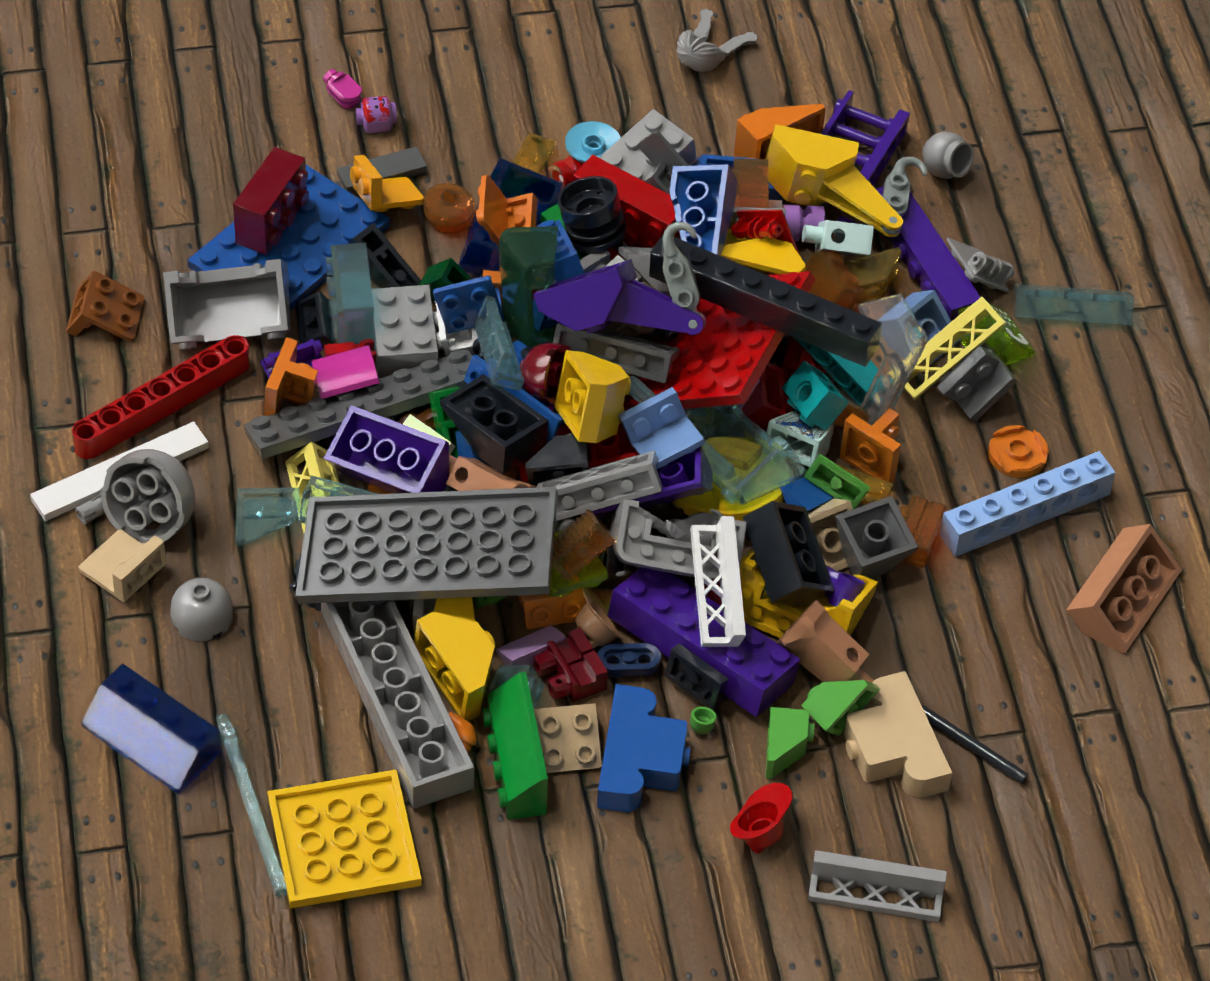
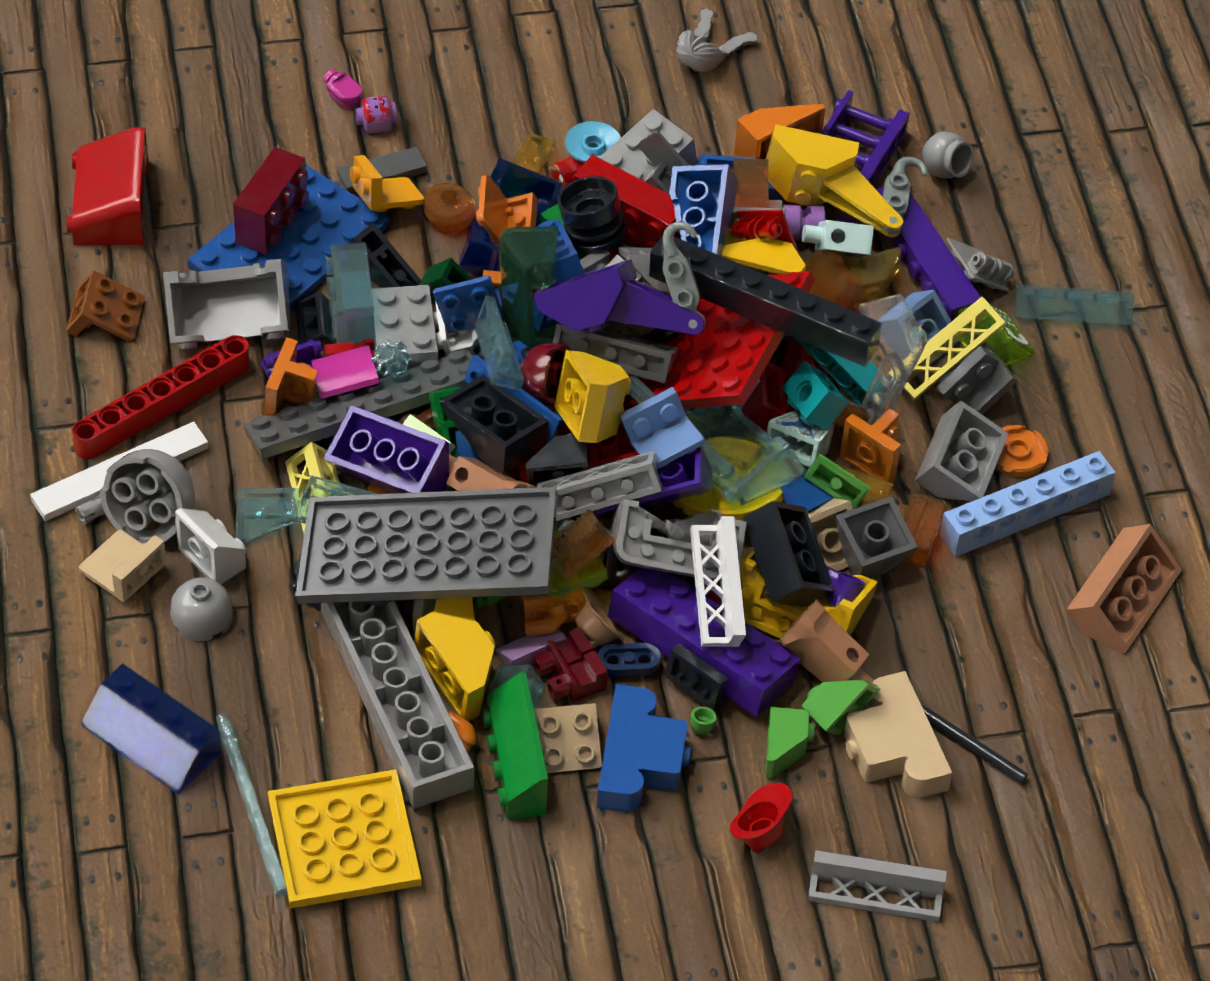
none -> red windscreen [66,127,149,245]
none -> white slope [175,508,247,584]
none -> clear light blue gear [371,339,411,378]
none -> orange arm [525,601,568,637]
none -> light grey slope [914,401,1009,501]

